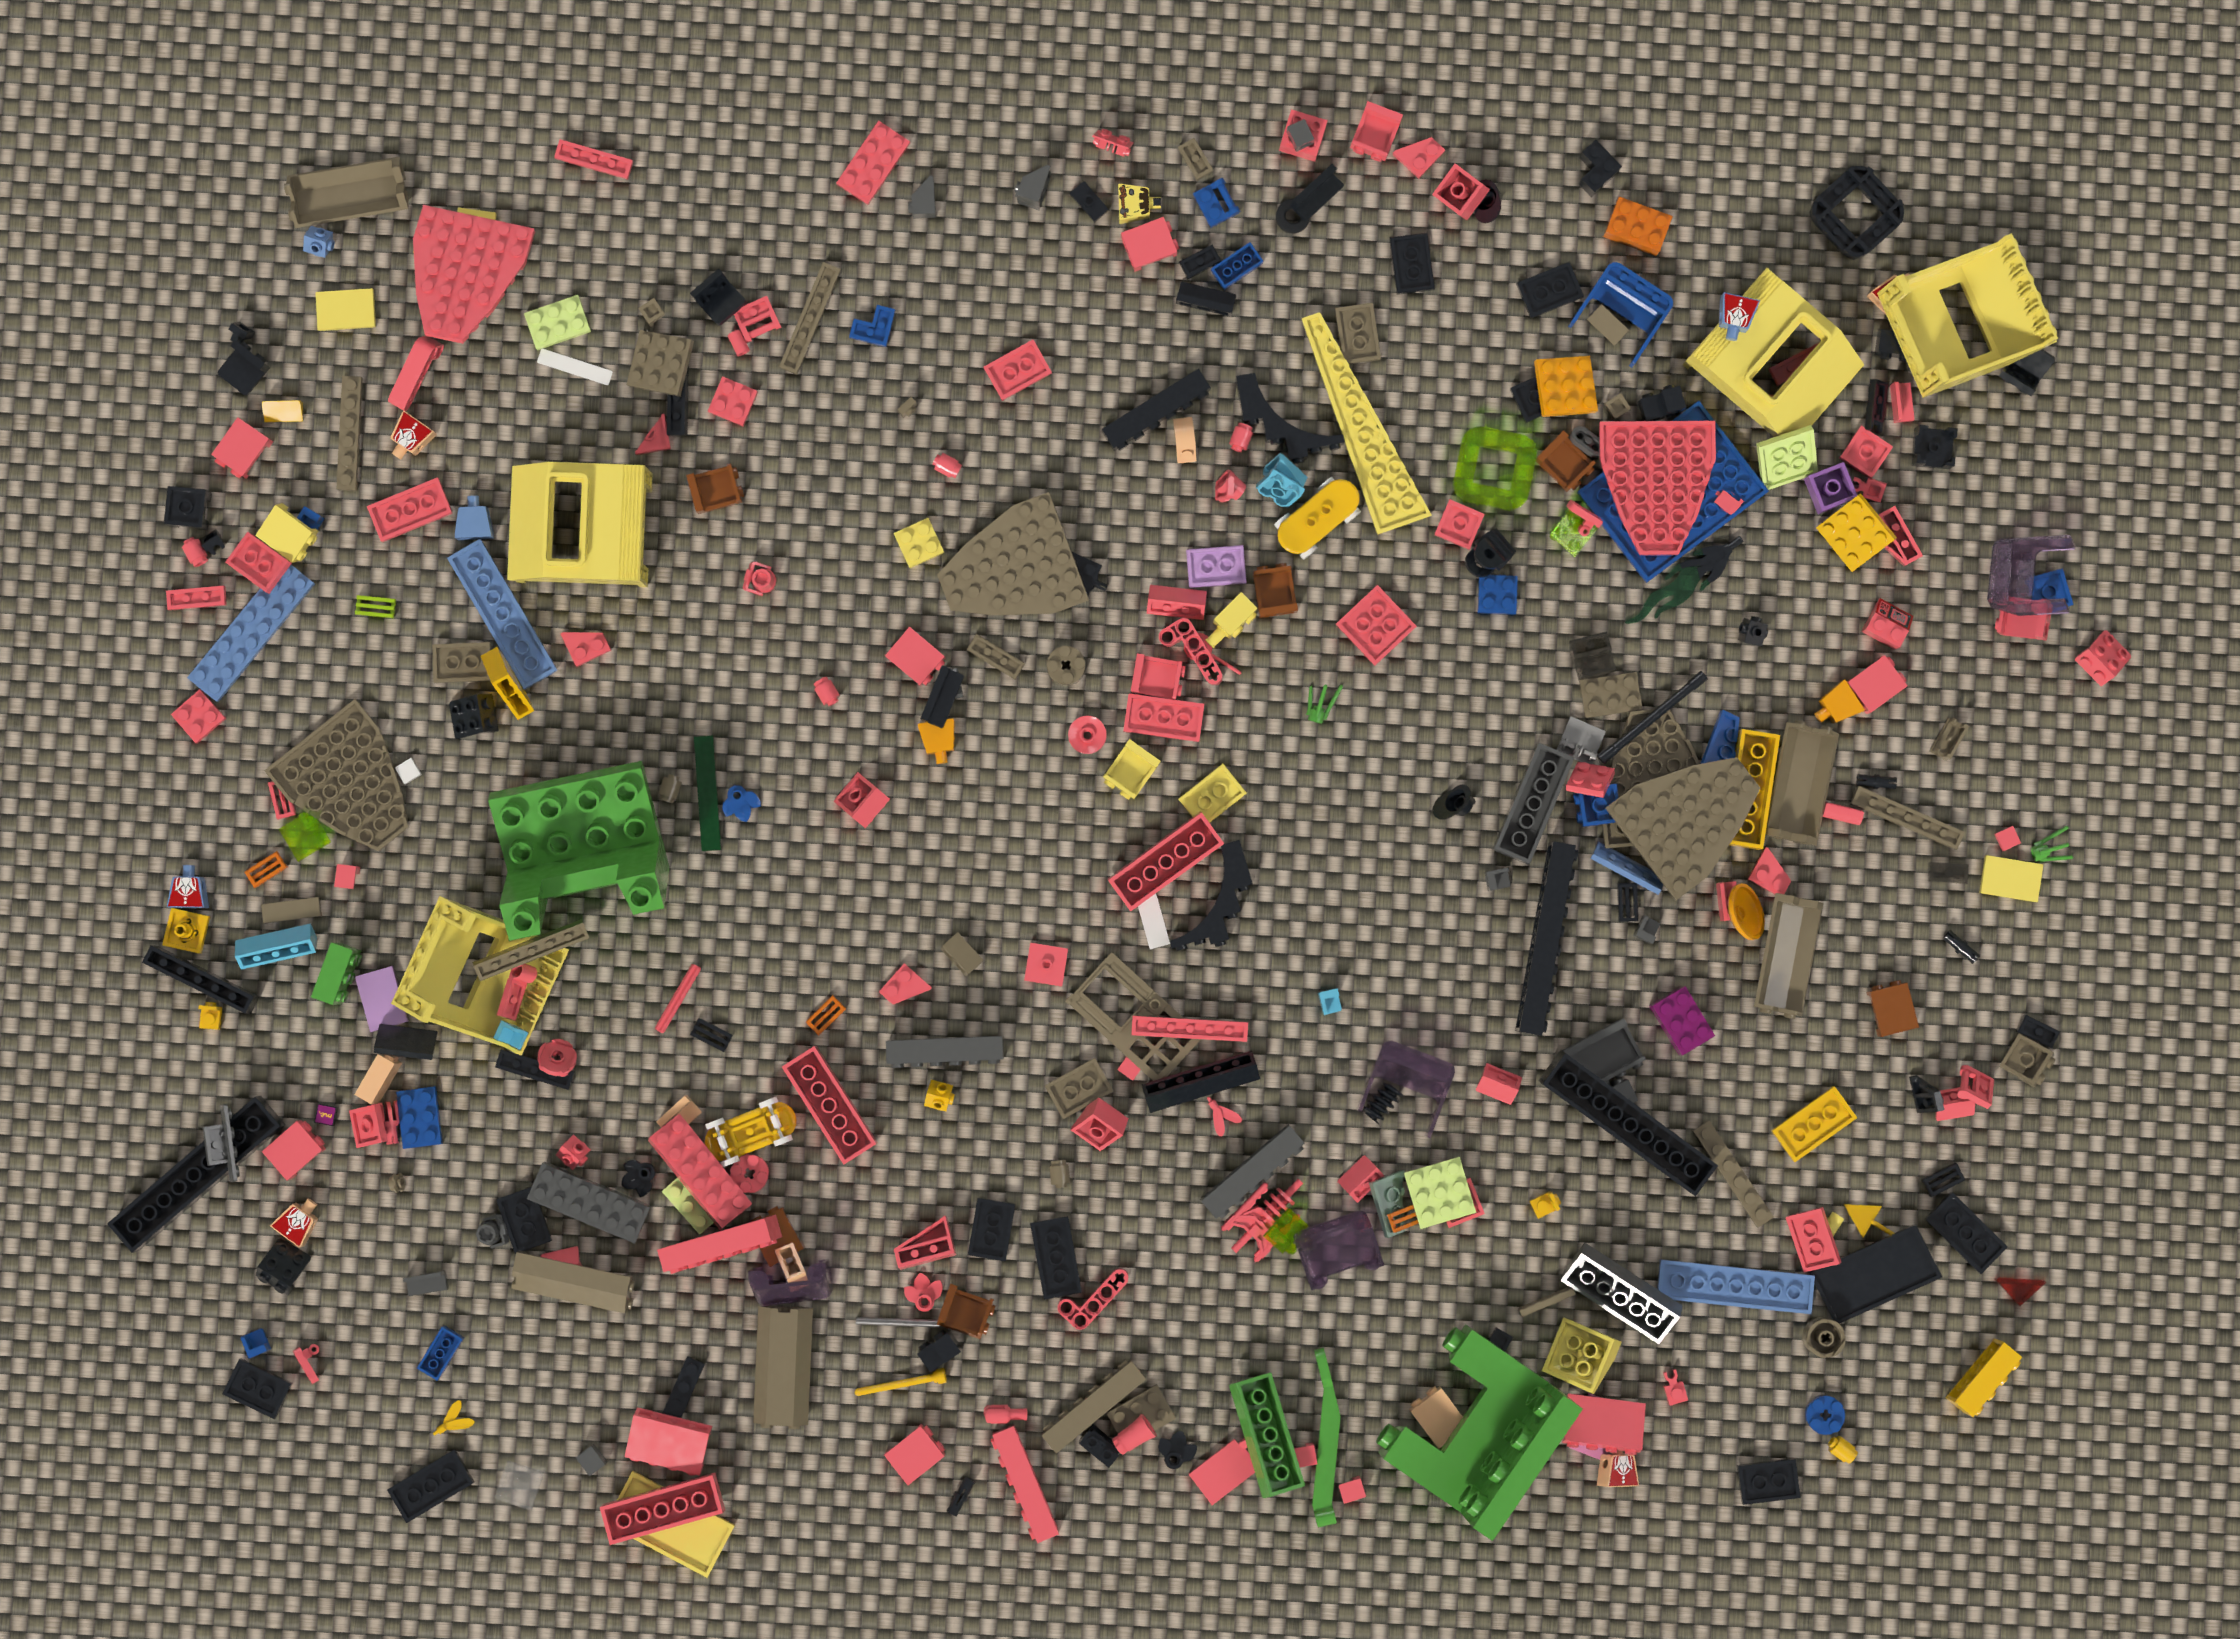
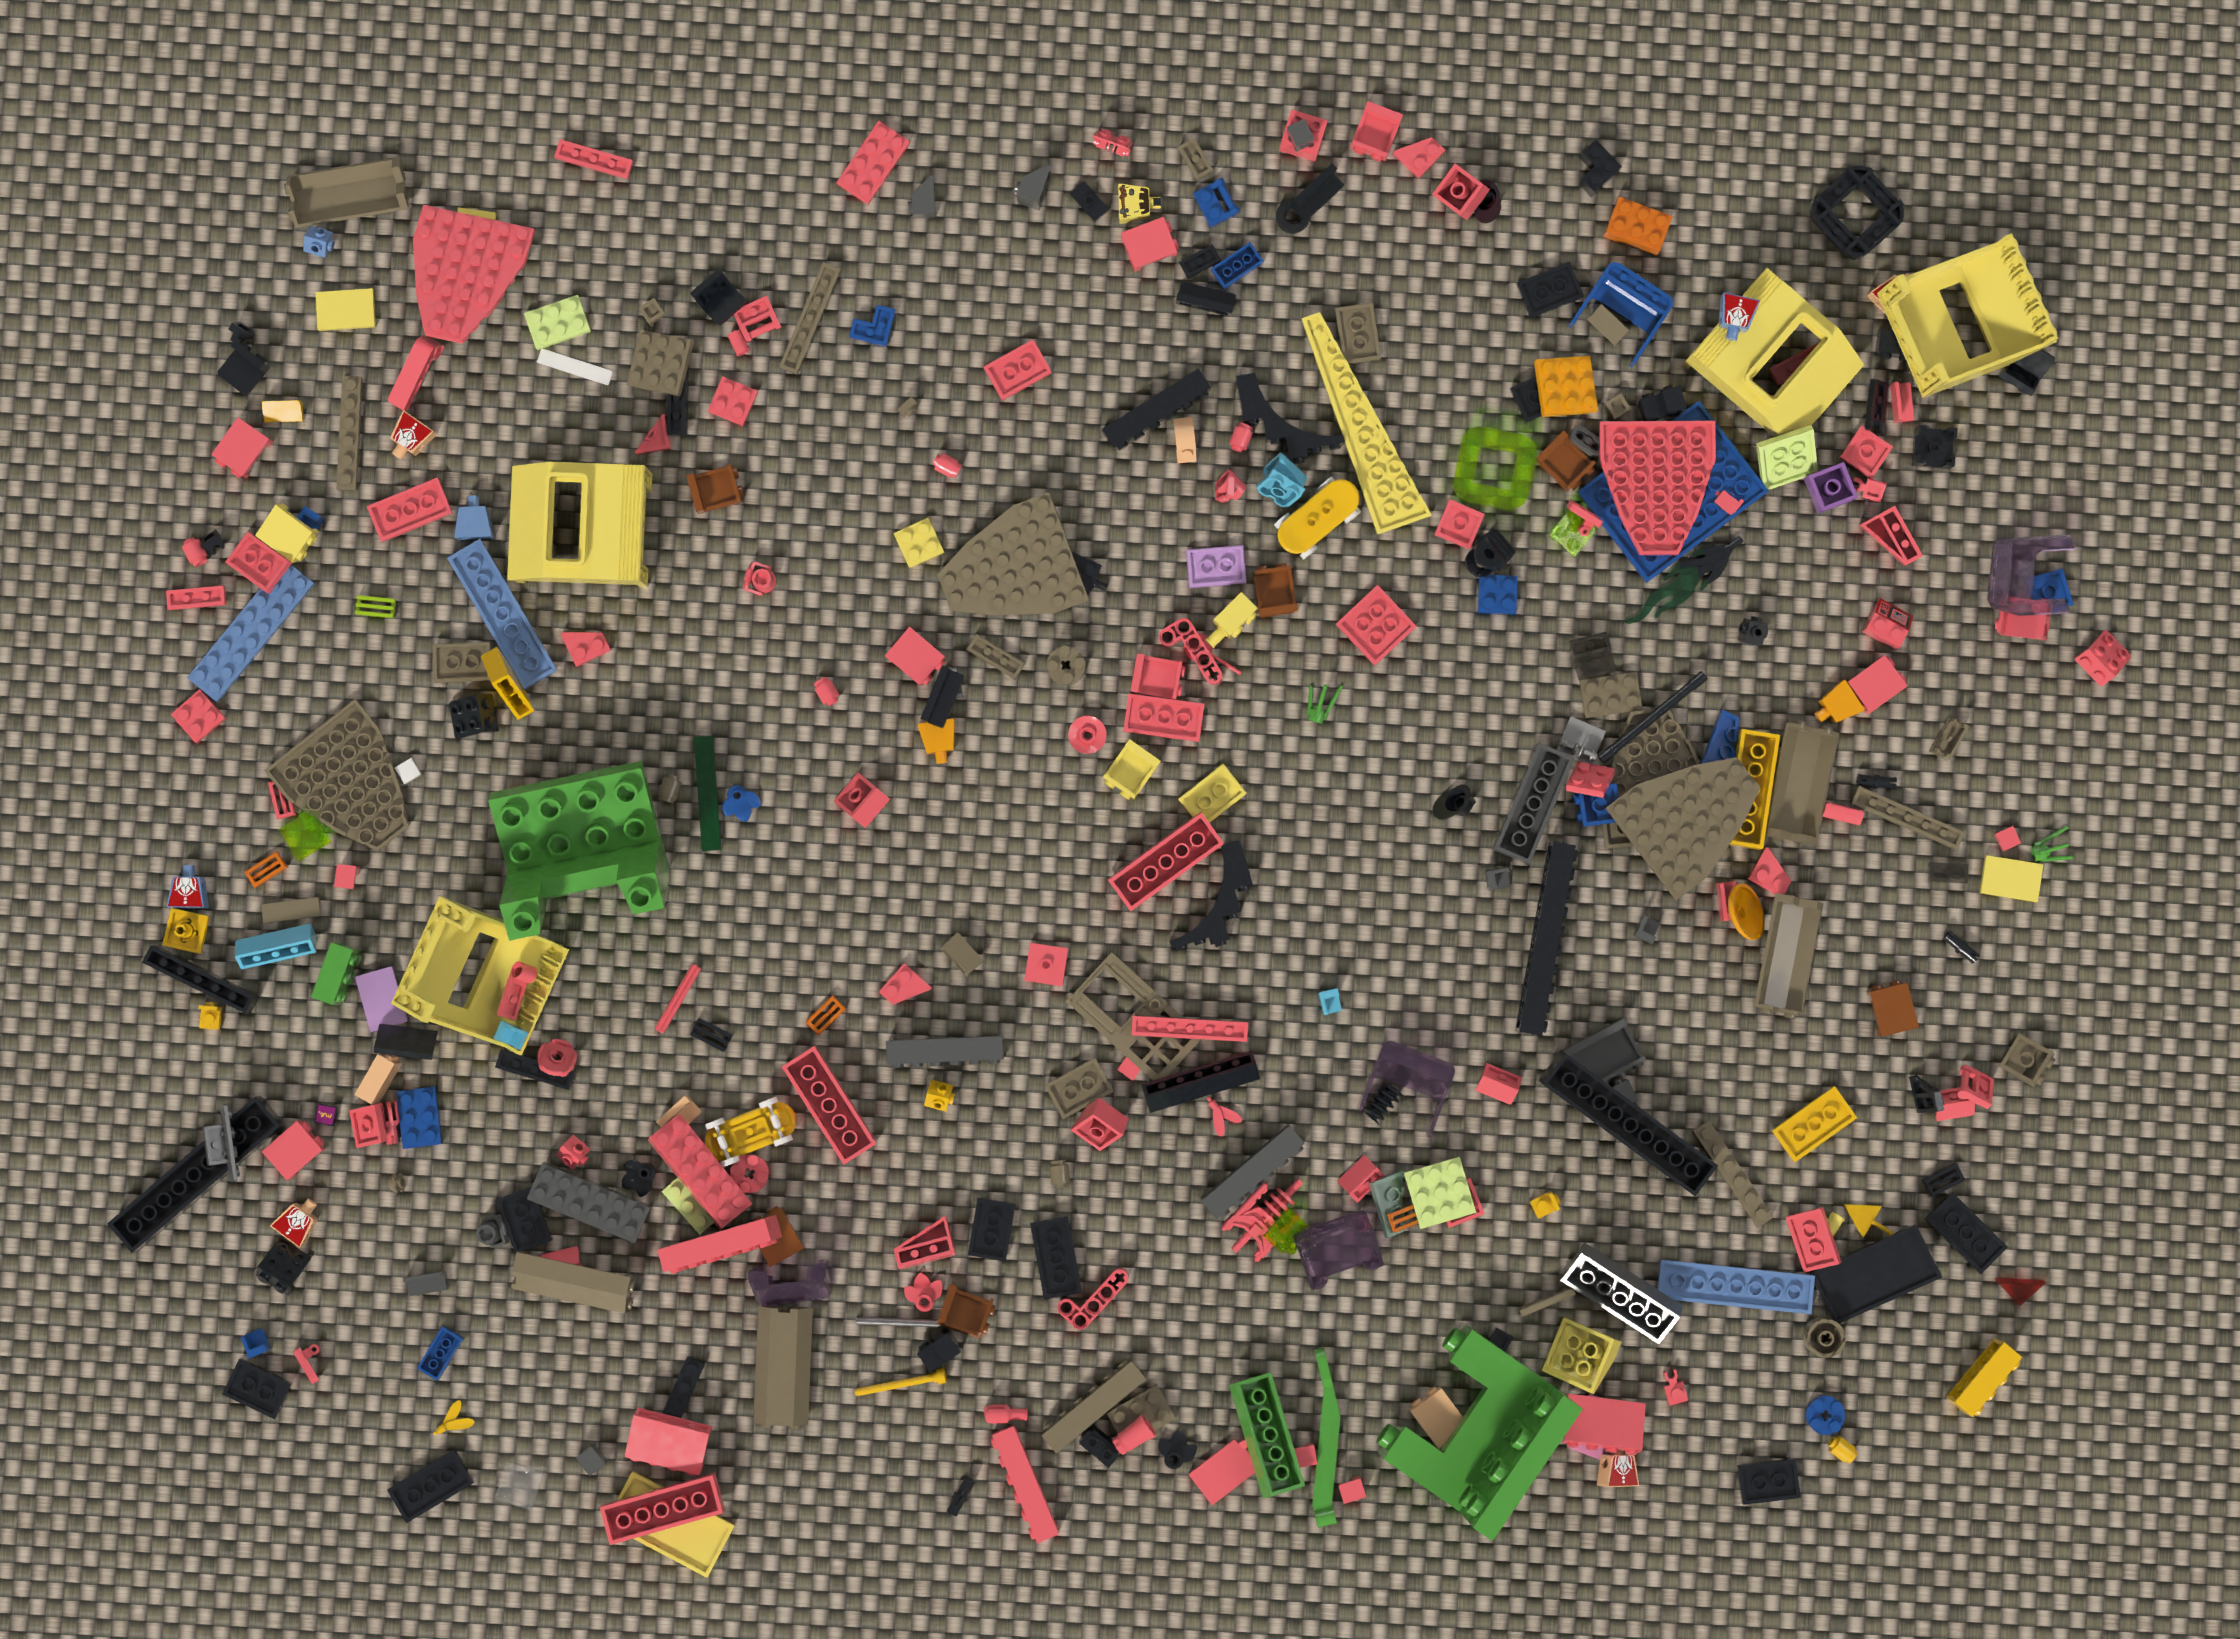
black panel [164,486,212,531] -> none
dark tan plate [472,919,589,981] -> none
light nougat torso [775,1243,808,1290] -> none
coral panel [884,1424,946,1485] -> none
white sticker [1138,894,1170,949] -> none
coral panel [1147,585,1207,620] -> none
black tile [1389,233,1435,295] -> none
medium blue plate [1590,842,1663,895] -> none
black tile [1617,883,1638,922] -> none
magenta brick [1649,986,1715,1056] -> none
yellow plate [1816,493,1897,572] -> none
black plate [2016,1014,2060,1049] -> none

